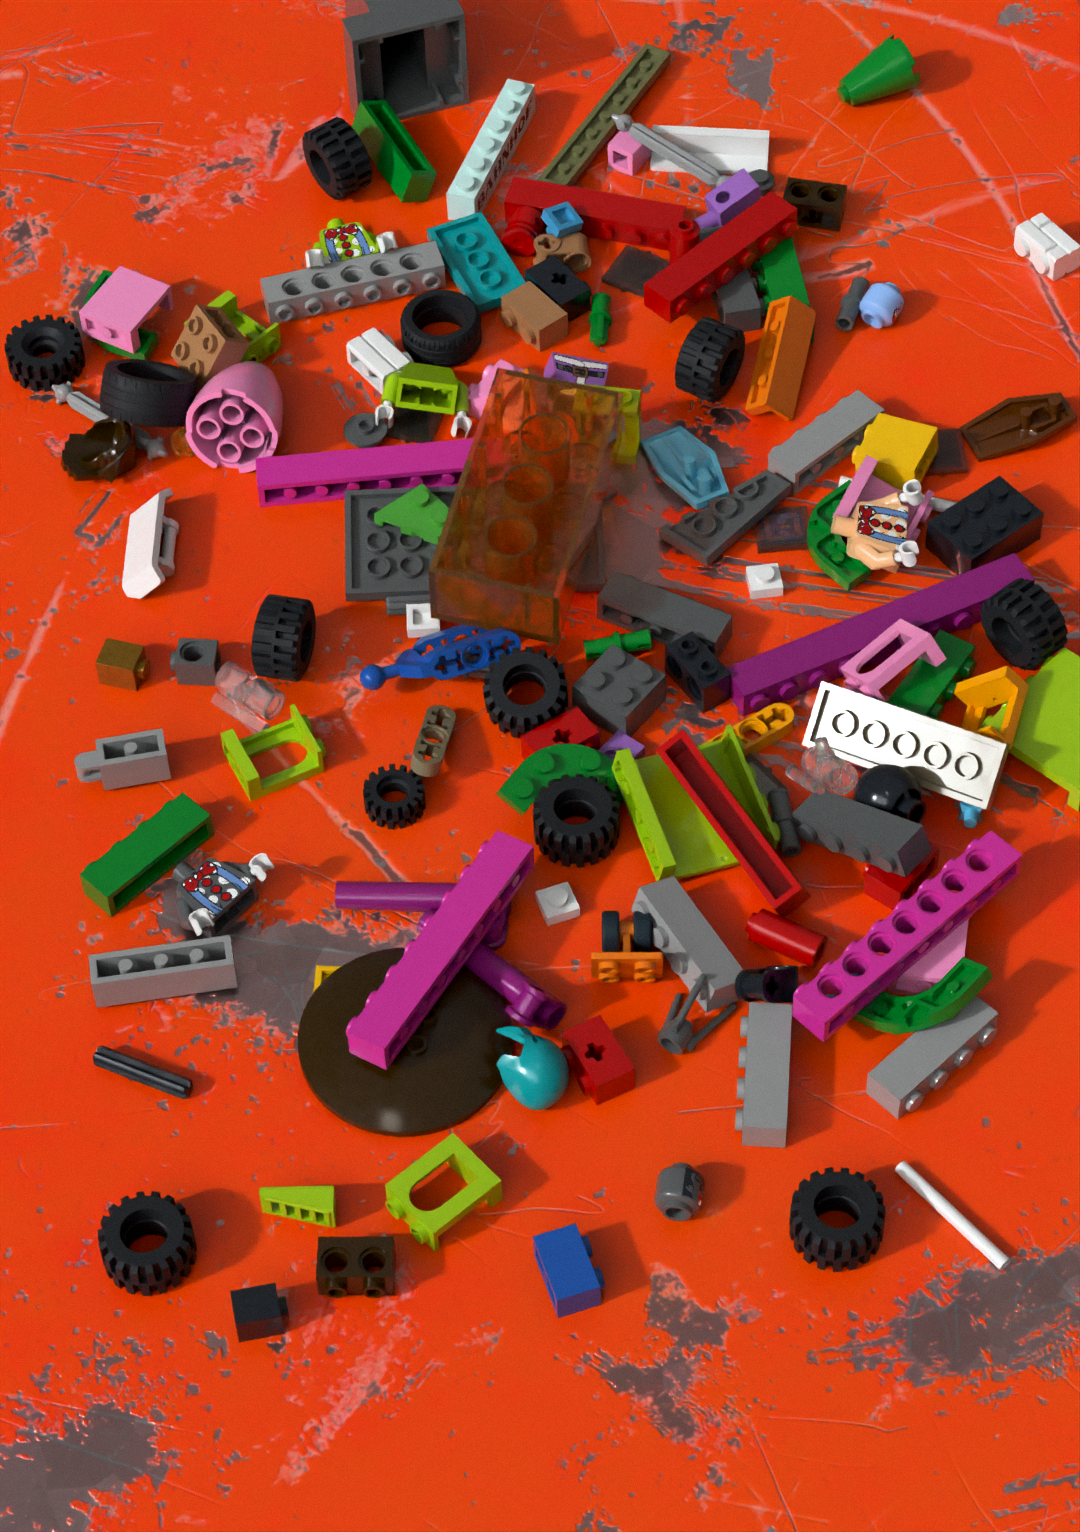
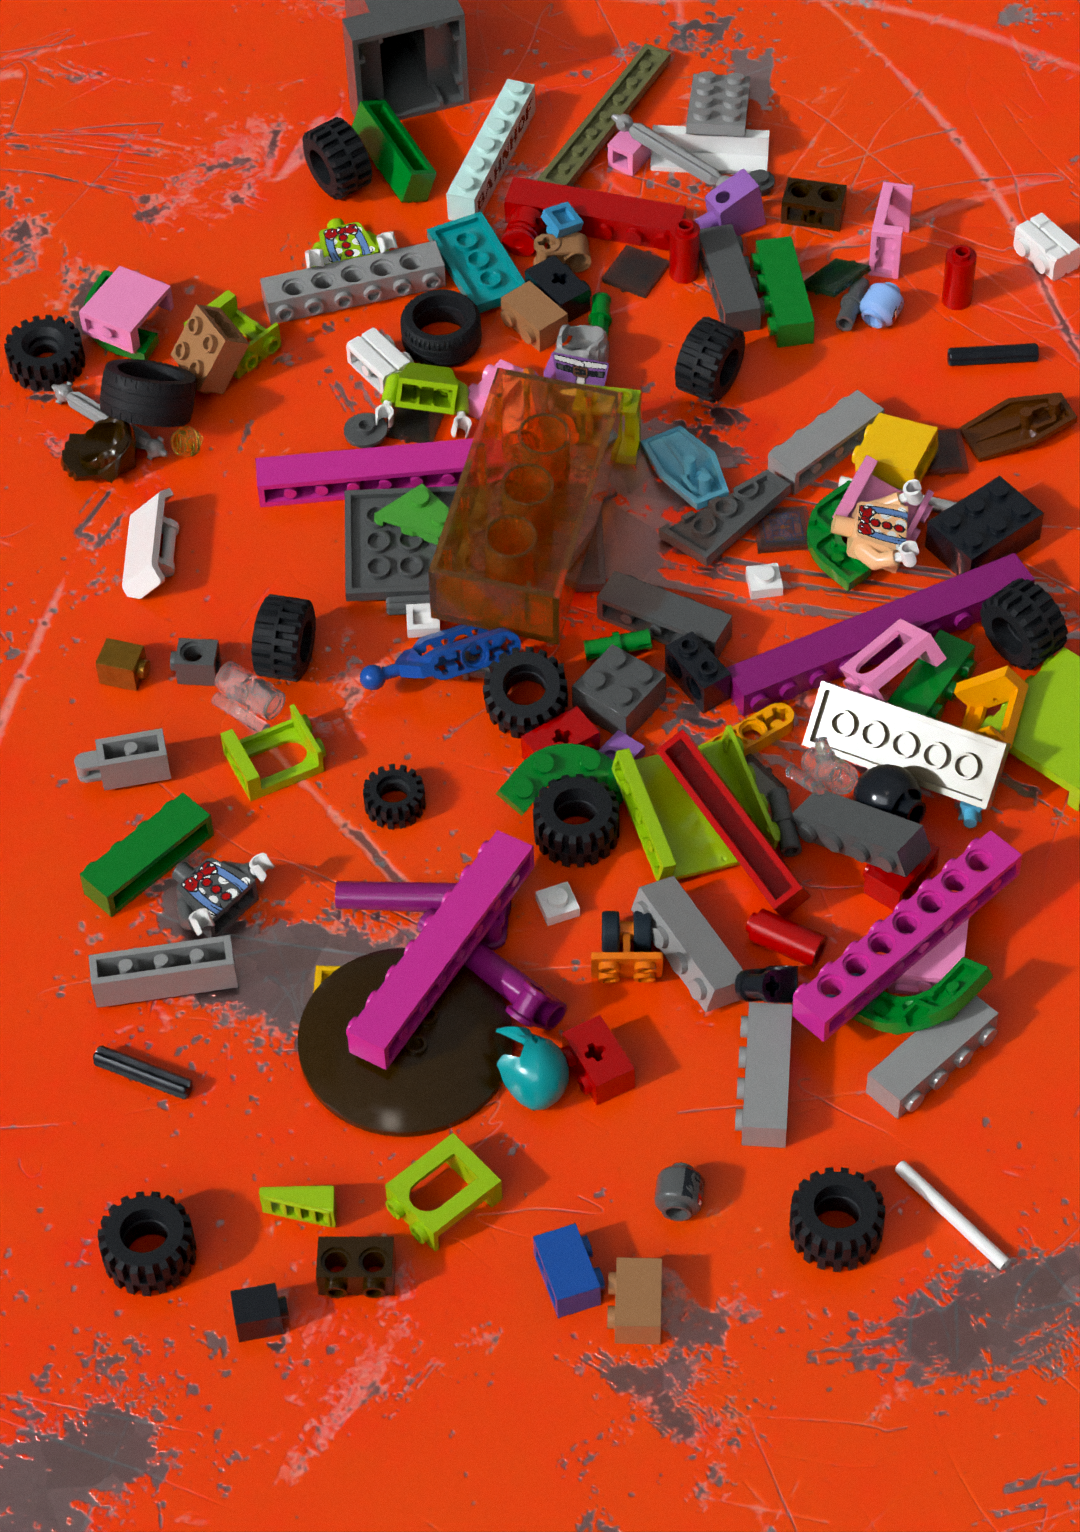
bright pink cylinder [185,361,283,473] -> none
dark tan beam [410,705,456,777] -> none
red brick [644,191,798,324] -> none
dark grey plant [657,974,737,1055] -> none
orange panel [745,295,816,421] -> none
green cone [837,34,921,106] -> none
none -> light grey hair [553,324,610,363]
none -> medium nougat brick [607,1257,662,1345]
none -> light grey plate [686,71,751,136]
none -> clear green piece [804,258,871,297]
none -> bright pink panel [868,181,913,279]
none -> red brick [941,245,977,310]
none -> black axle [947,343,1039,366]

